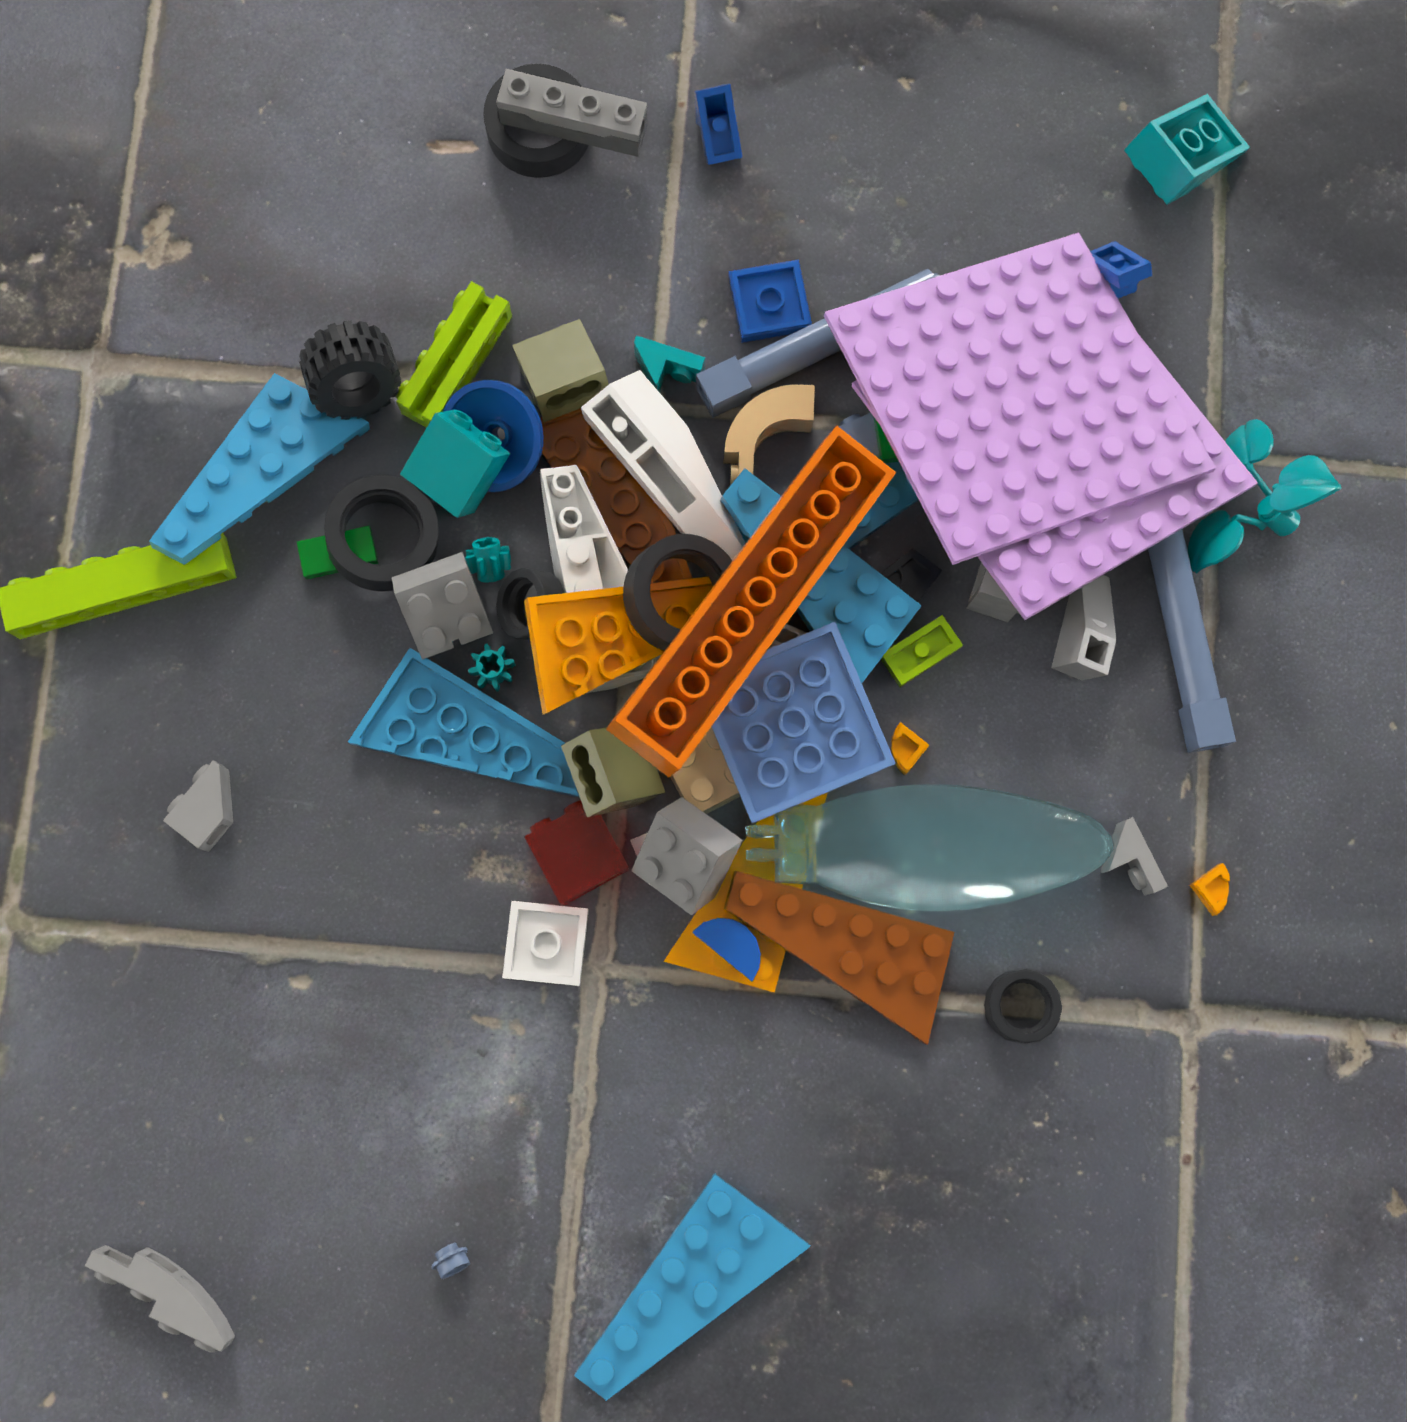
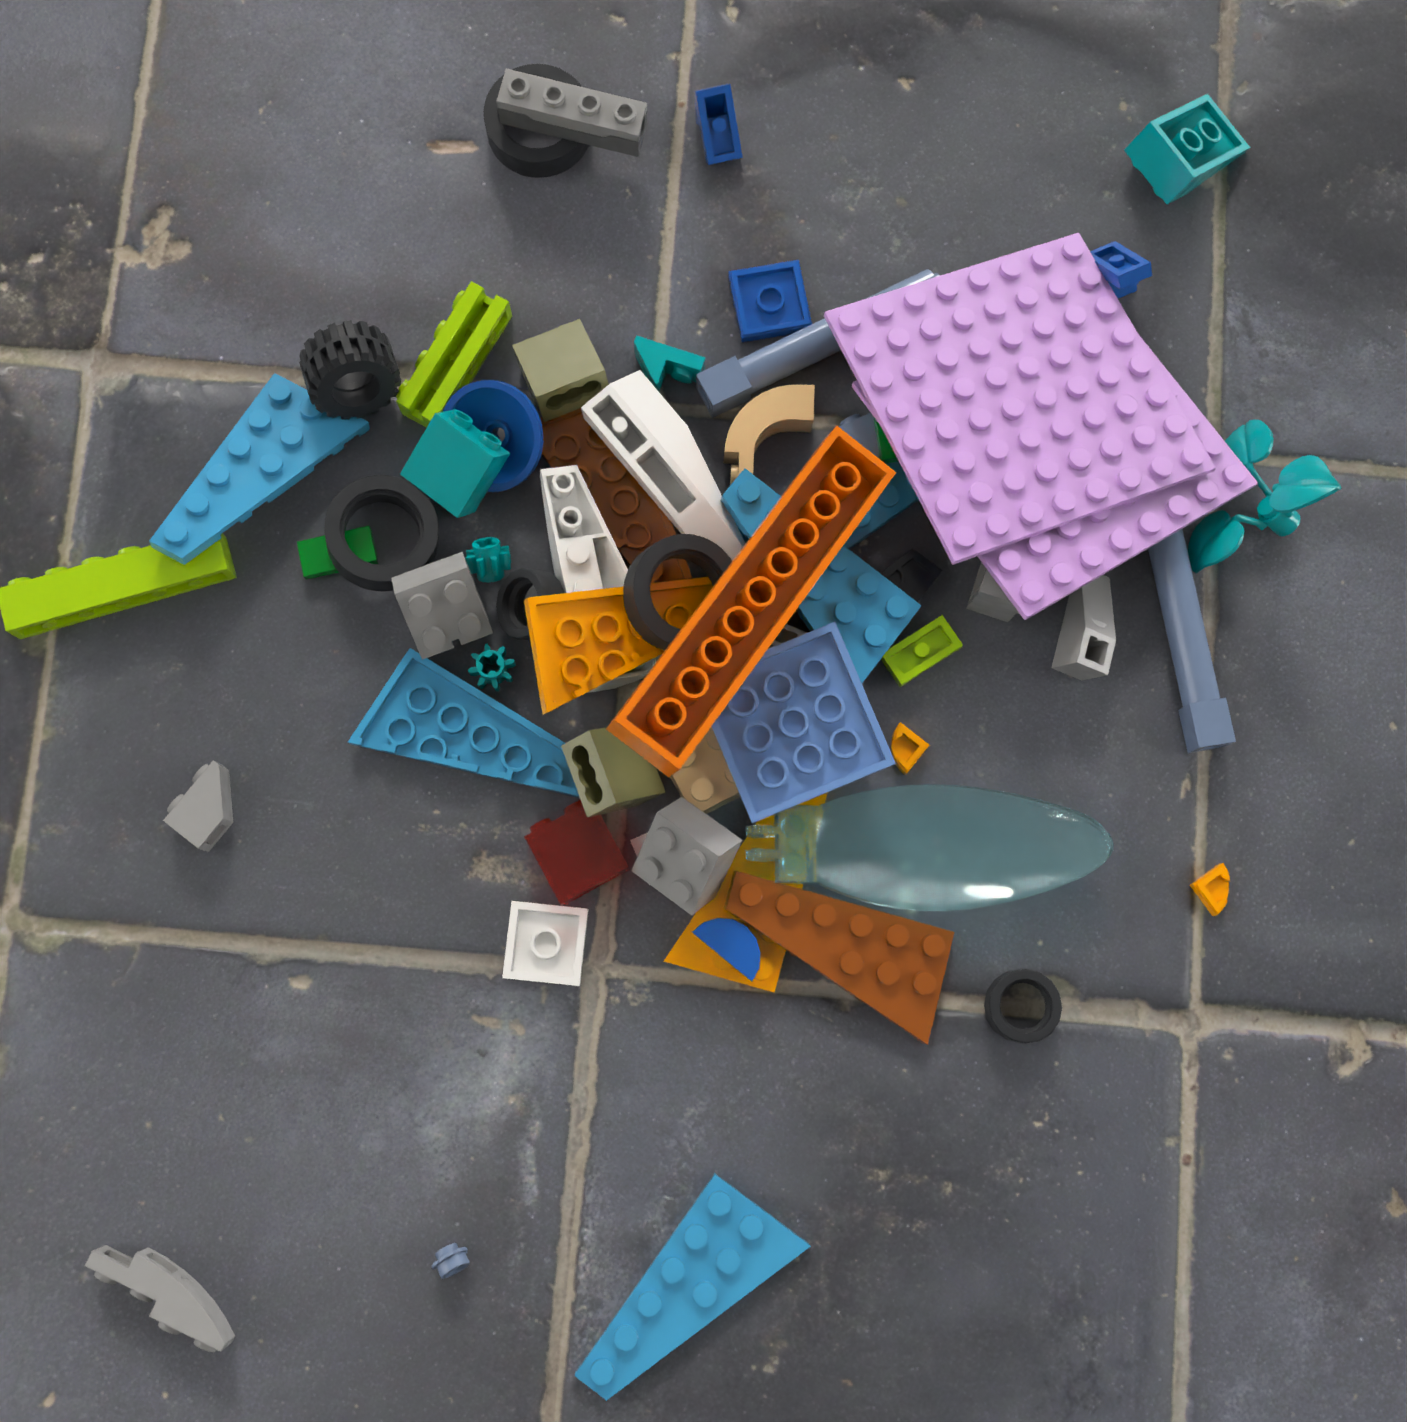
light grey slope [1101,817,1168,895] -> none

